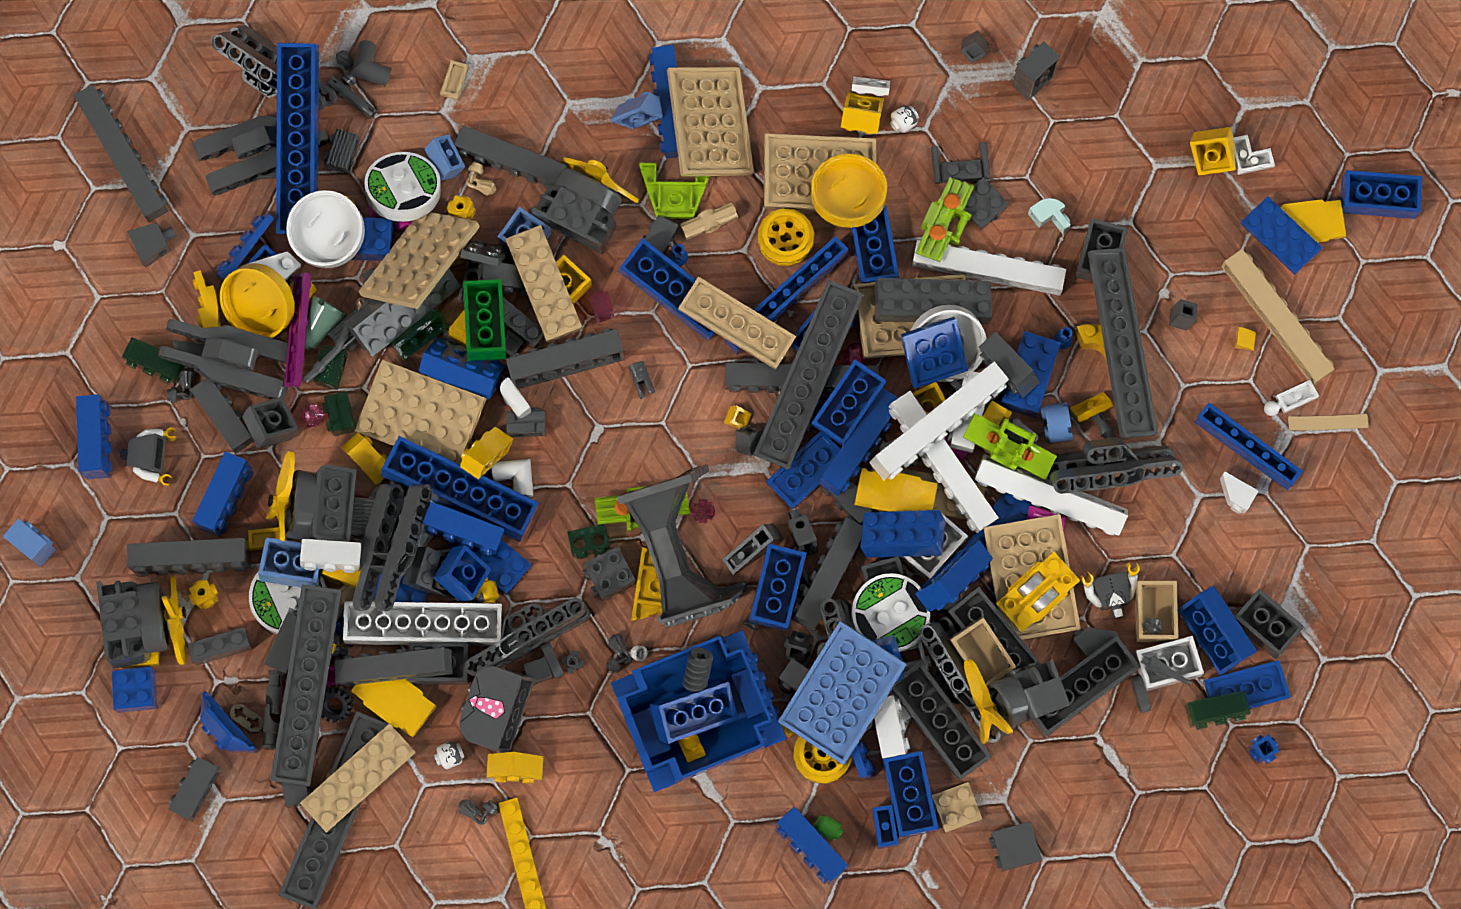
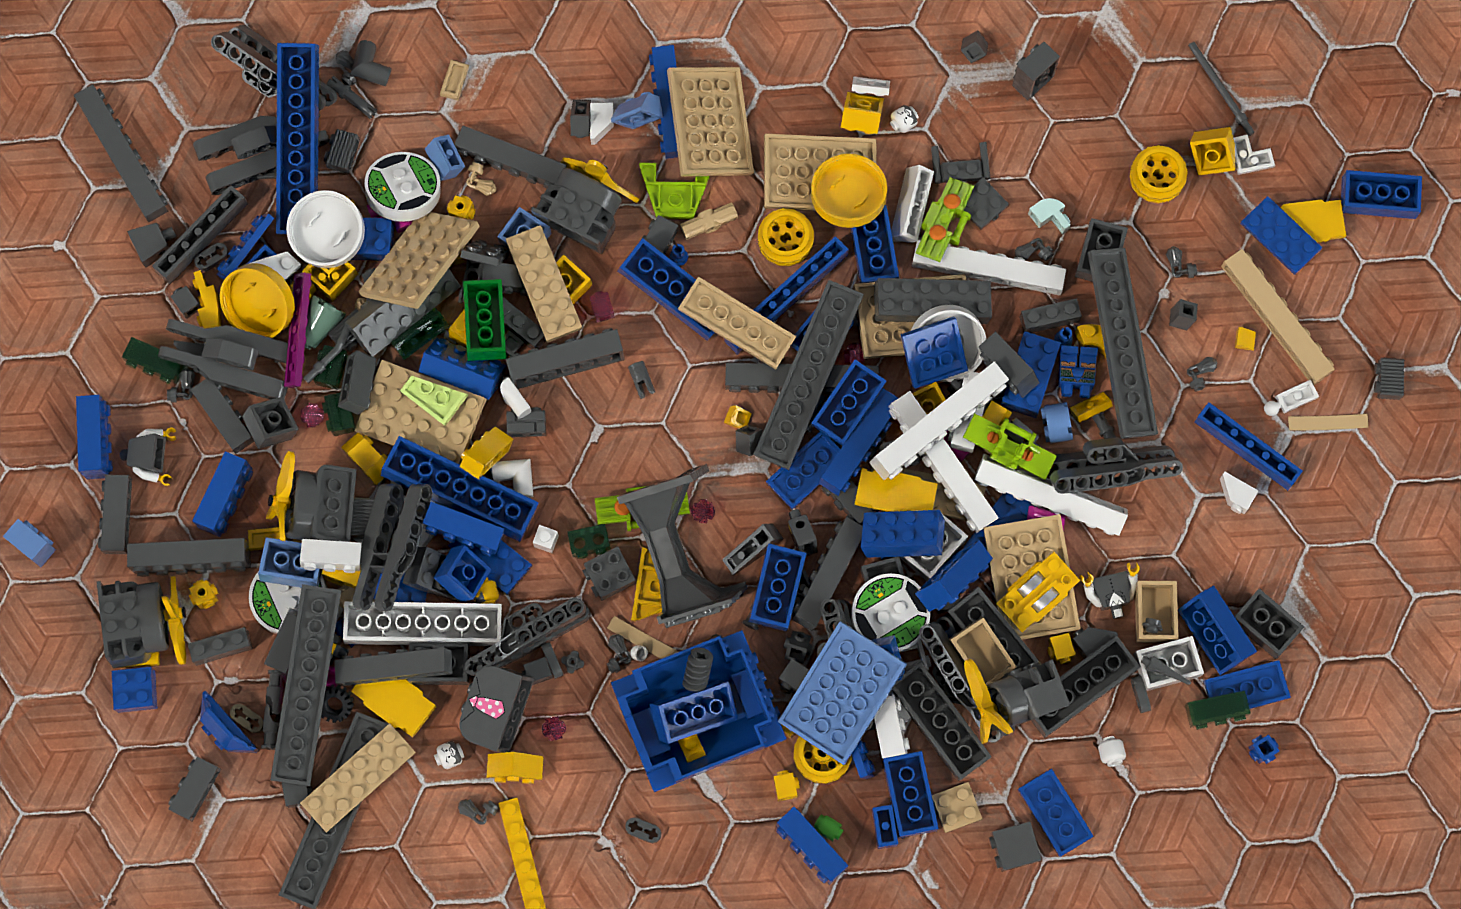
none -> dark grey brick [98,475,132,554]
none -> dark grey brick [152,185,248,284]
none -> dark grey brick [170,286,201,319]
none -> dark grey beam [194,243,229,272]
none -> yellow brick [302,262,358,302]
none -> dark grey brick [338,350,377,415]
none -> yellowish green wing [400,376,468,426]
none -> white brick [533,525,559,553]
none -> clear pink gear [542,716,566,741]
none -> dark grey slope [570,100,591,138]
none -> white slope [590,103,616,145]
none -> tan sticker [607,616,679,659]
none -> dark grey beam [625,818,662,844]
none -> yellow brick [773,770,800,802]
none -> white brick [891,165,934,242]
none -> dark grey piece [1015,238,1054,261]
none -> blue plate [1018,769,1094,857]
none -> dark grey brick [1019,298,1082,333]
none -> yellow brick [1047,633,1075,664]
none -> blue hips [1058,345,1098,399]
none -> white head [1098,736,1126,767]
none -> yellow wheel [1129,145,1188,204]
none -> dark grey piece [1166,246,1197,278]
none -> dark grey piece [1187,357,1218,392]
none -> dark grey bar [1188,42,1255,136]
none -> dark grey brick [1374,358,1405,400]

